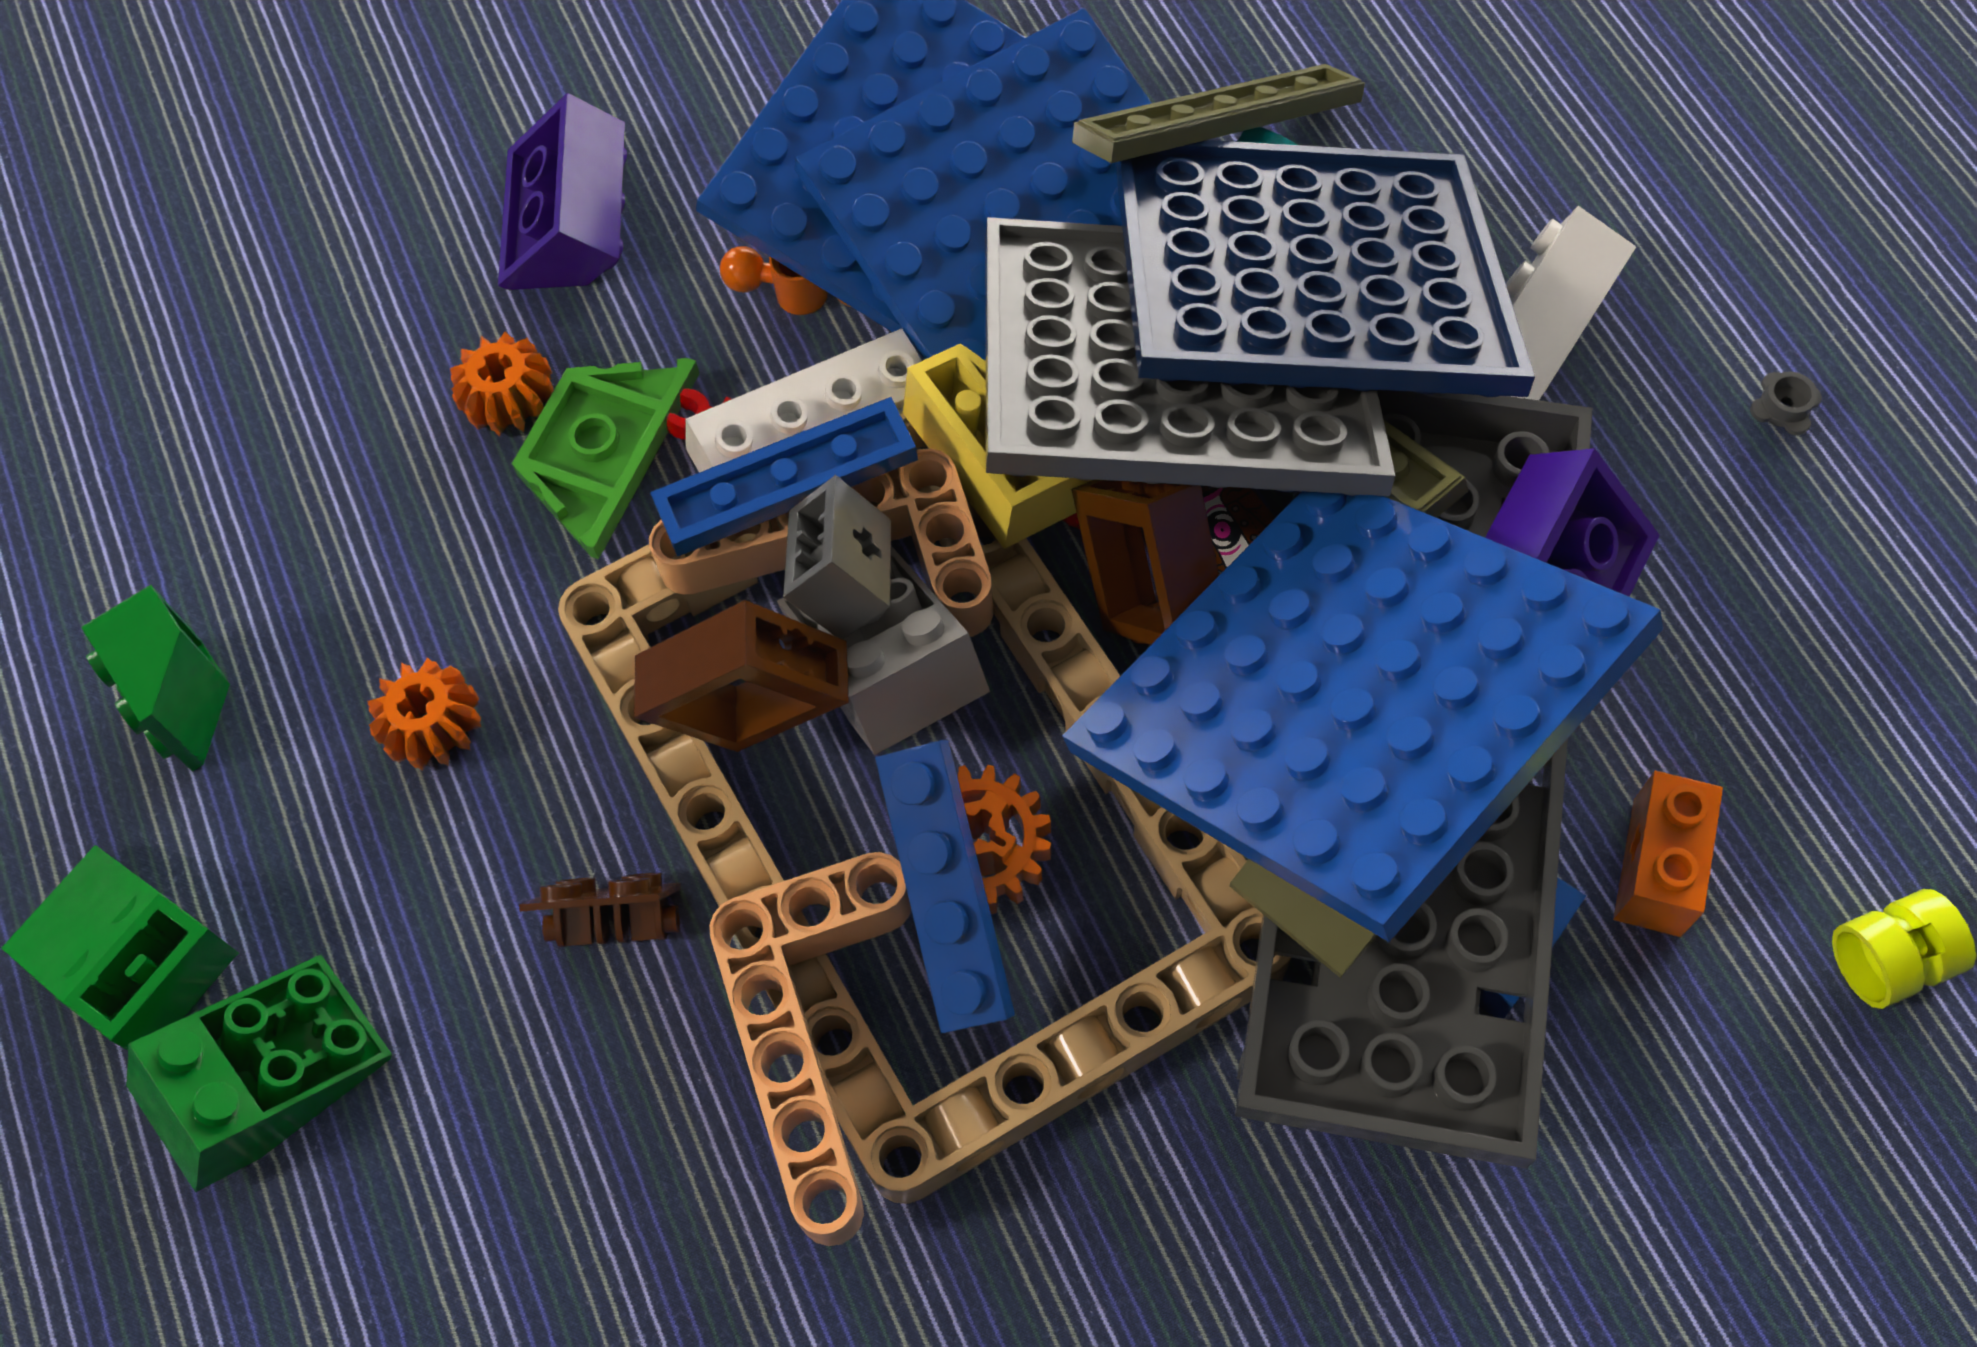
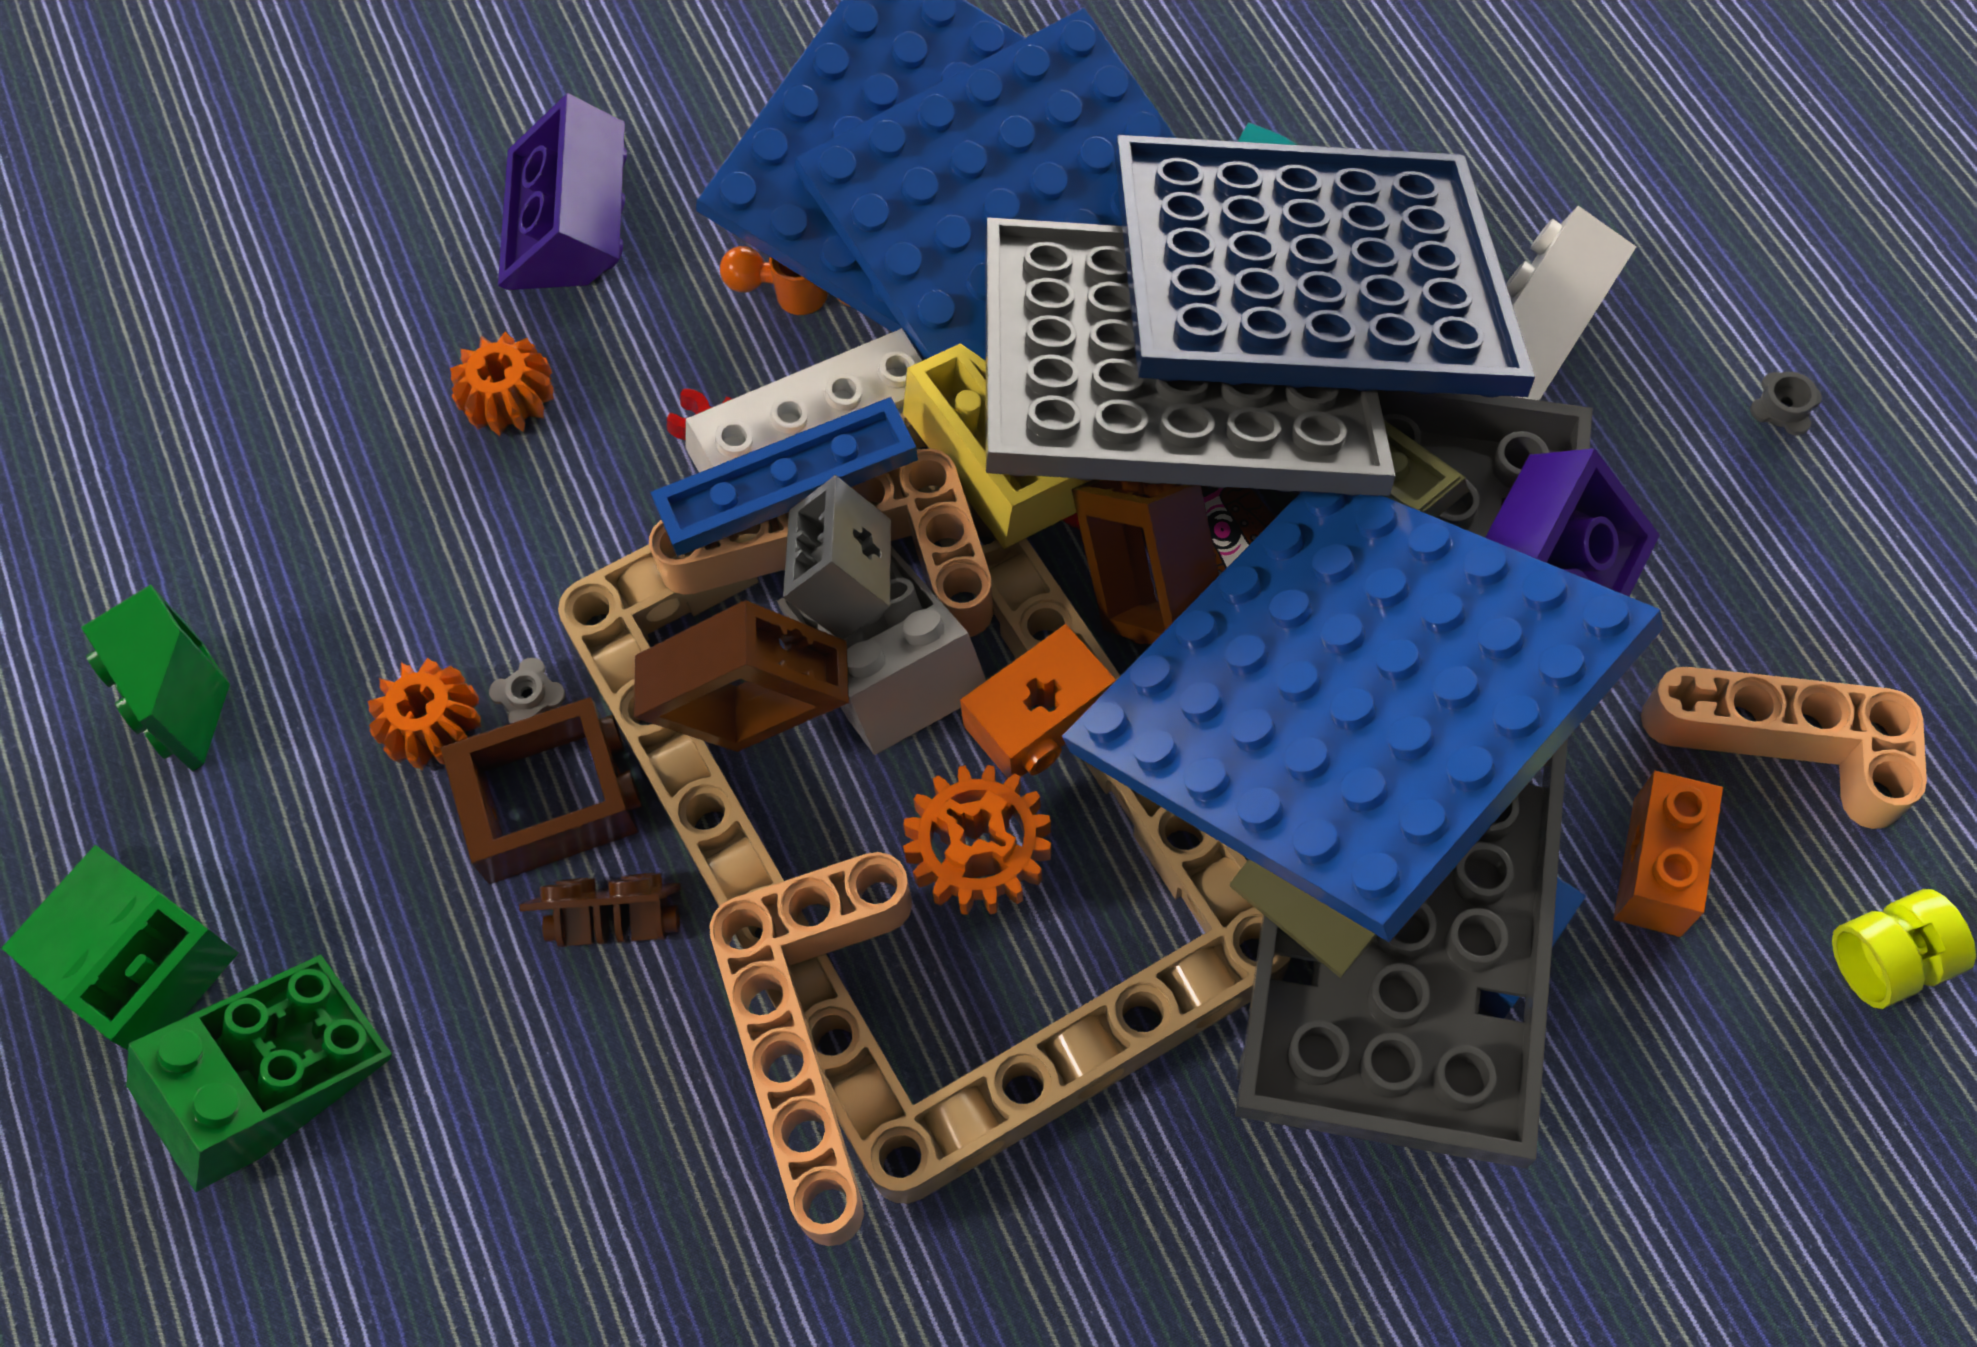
bright green wing [512,358,700,559] -> none
blue plate [875,740,1015,1034] -> none
olive tile [1072,64,1365,163] -> none
none -> reddish brown window [440,697,642,885]
none -> light grey plate [489,658,565,723]
none -> orange brick [960,624,1116,779]
none -> light nougat beam [1641,667,1927,829]

